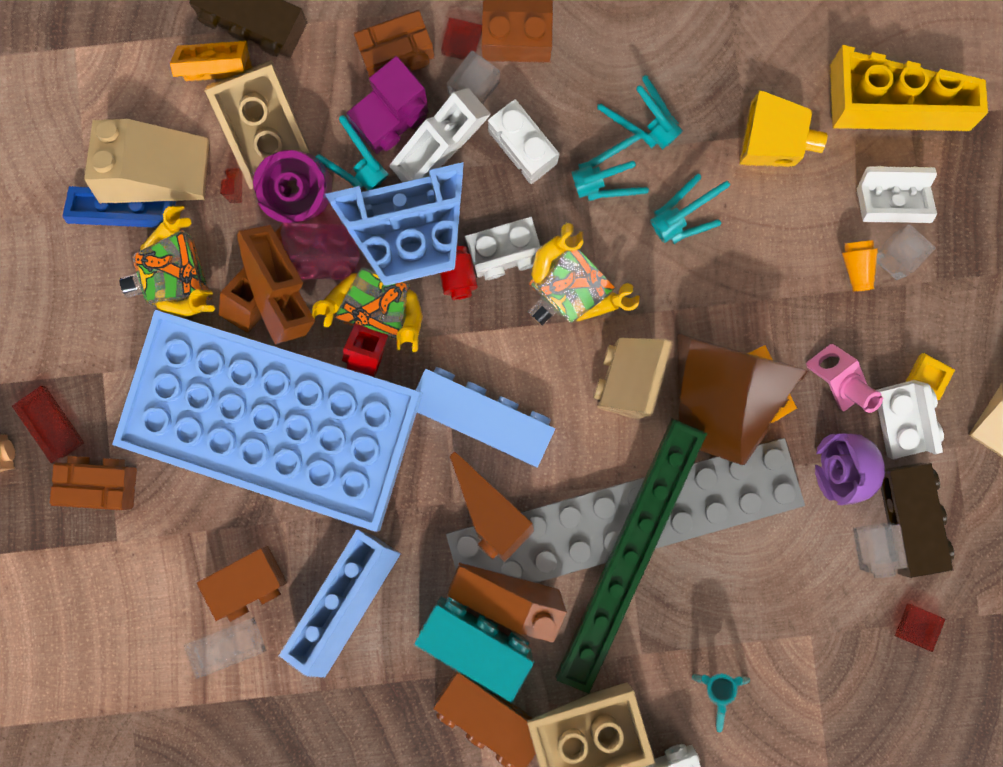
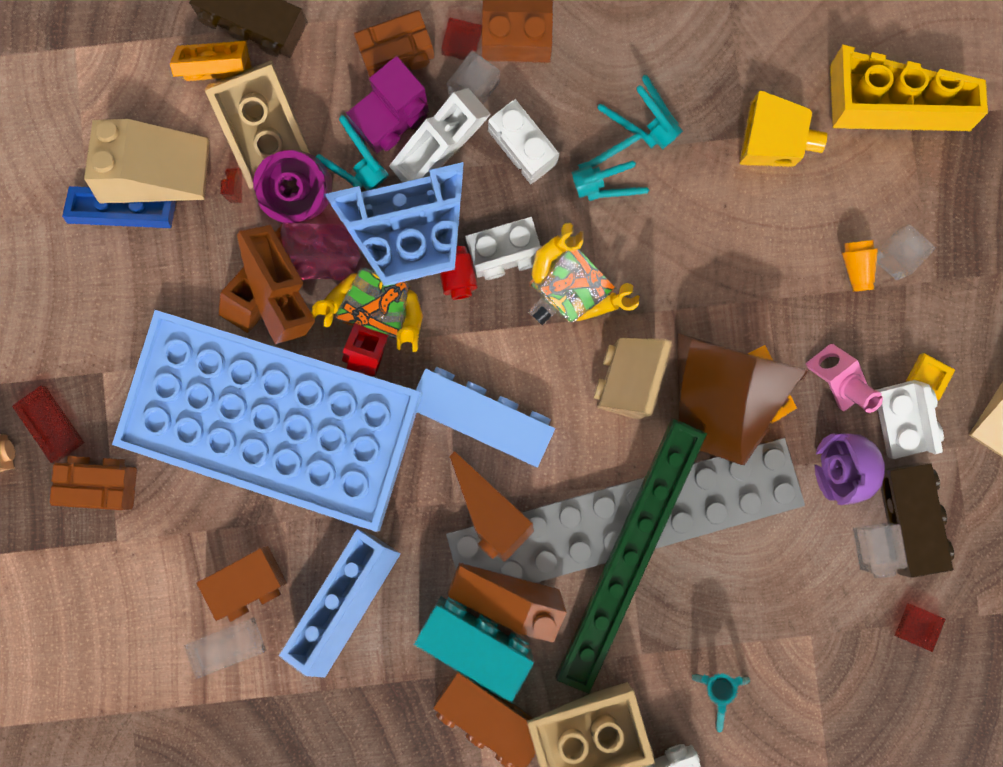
torso [119,206,215,318] -> none
teal plant [650,174,730,244] -> none
white bracket [856,166,937,223] -> none

